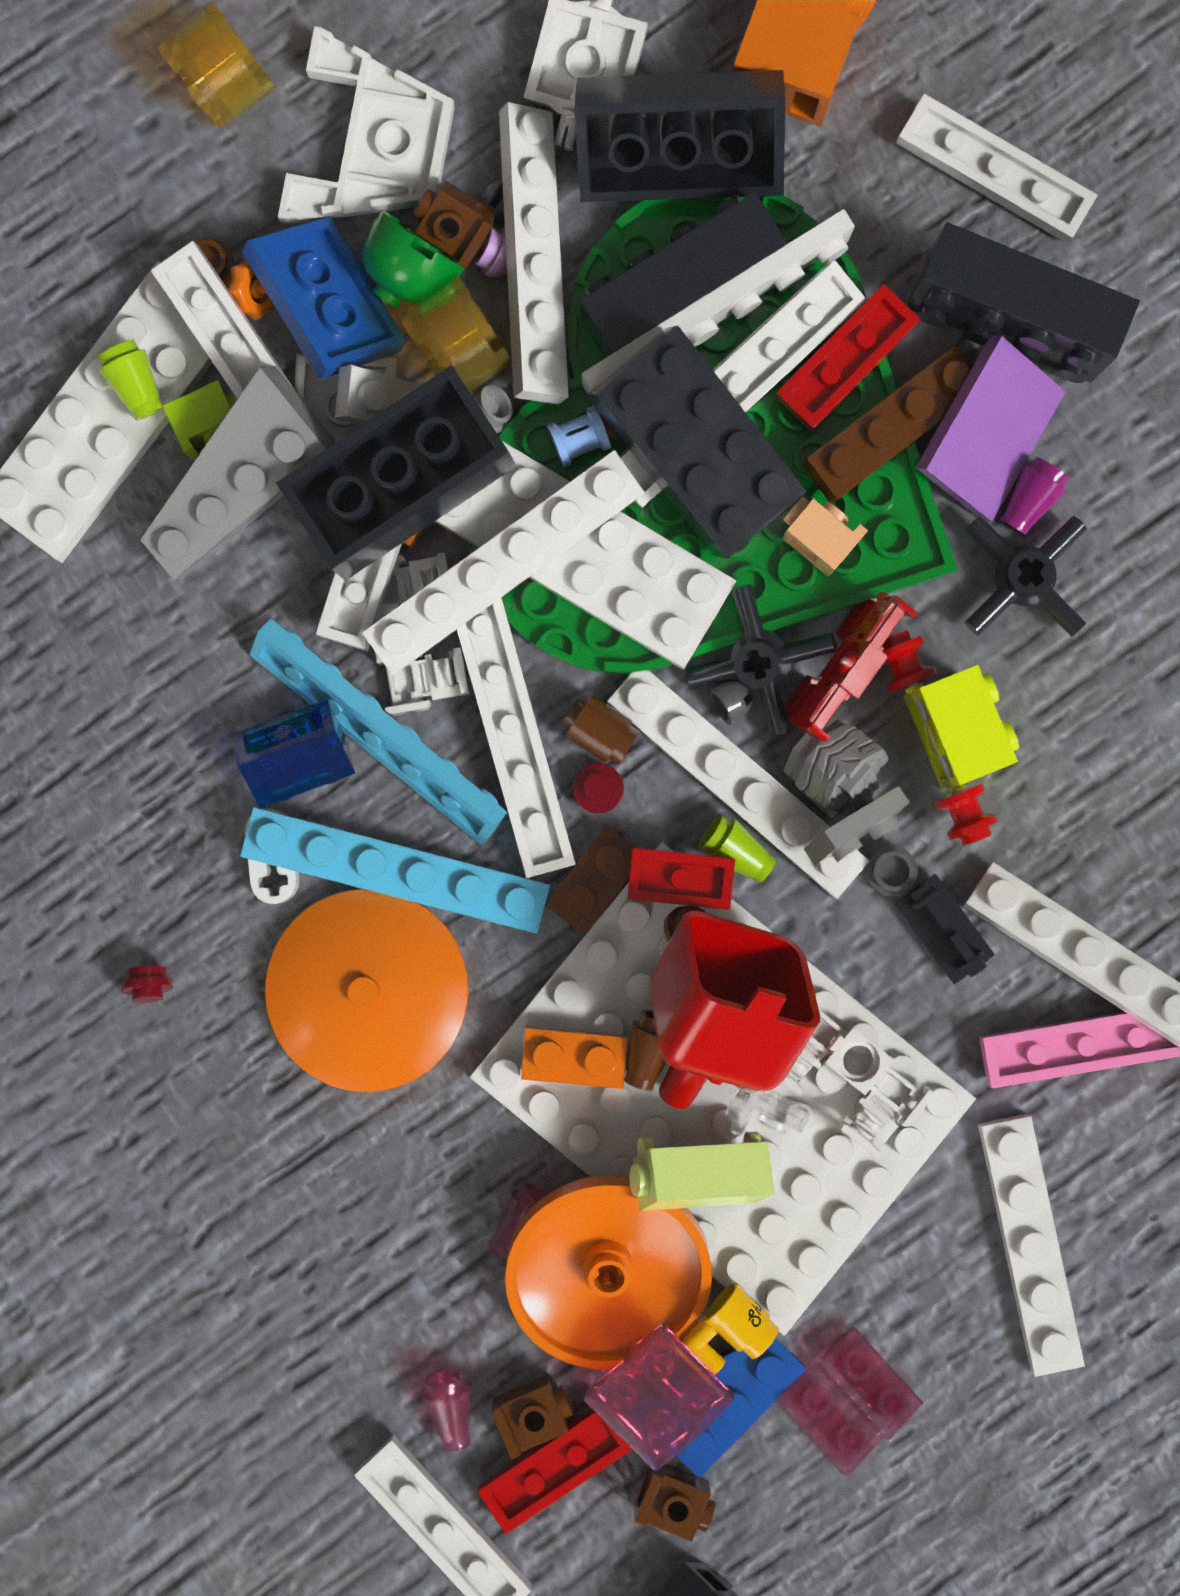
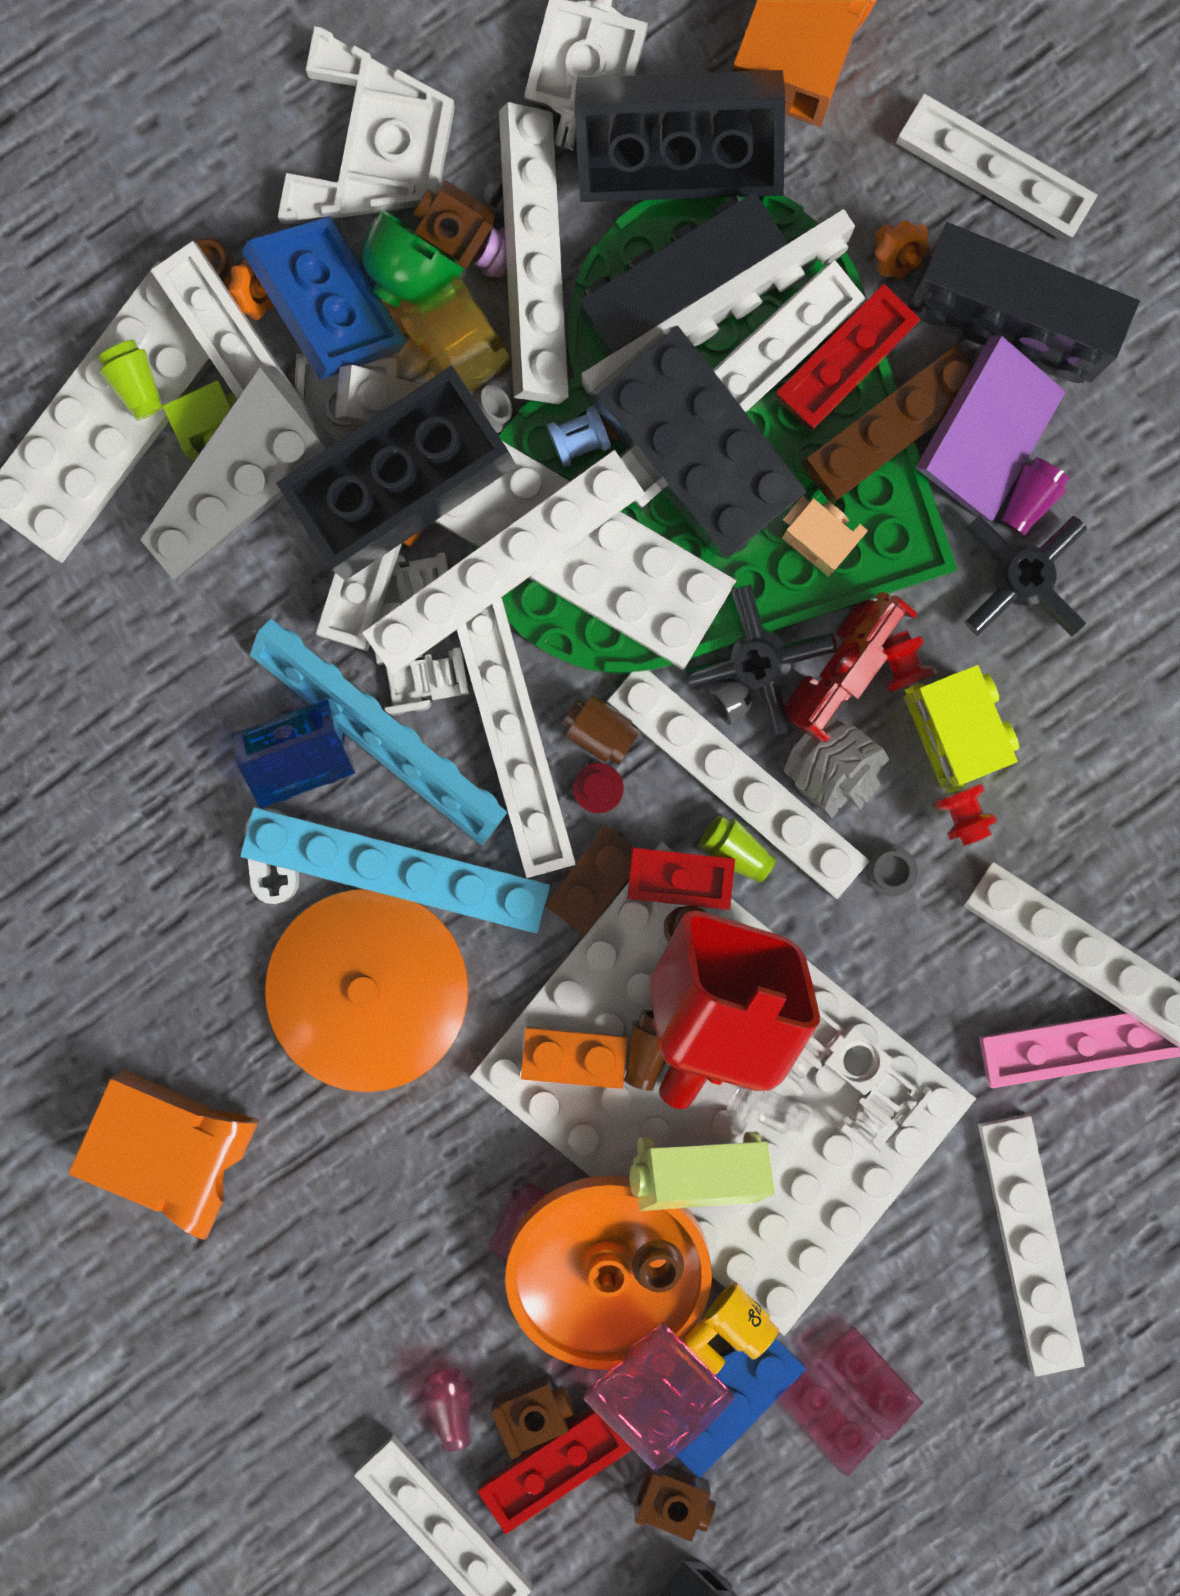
dark red plate [121,965,173,1003] -> none
clear yellow brick [157,0,277,129] -> none
light grey plate [804,786,910,866] -> none
black hinge [894,873,995,985] -> none
none -> orange piece [68,1070,259,1240]
none -> reddish brown plate [632,1240,684,1292]
none -> orange piece [875,220,930,280]

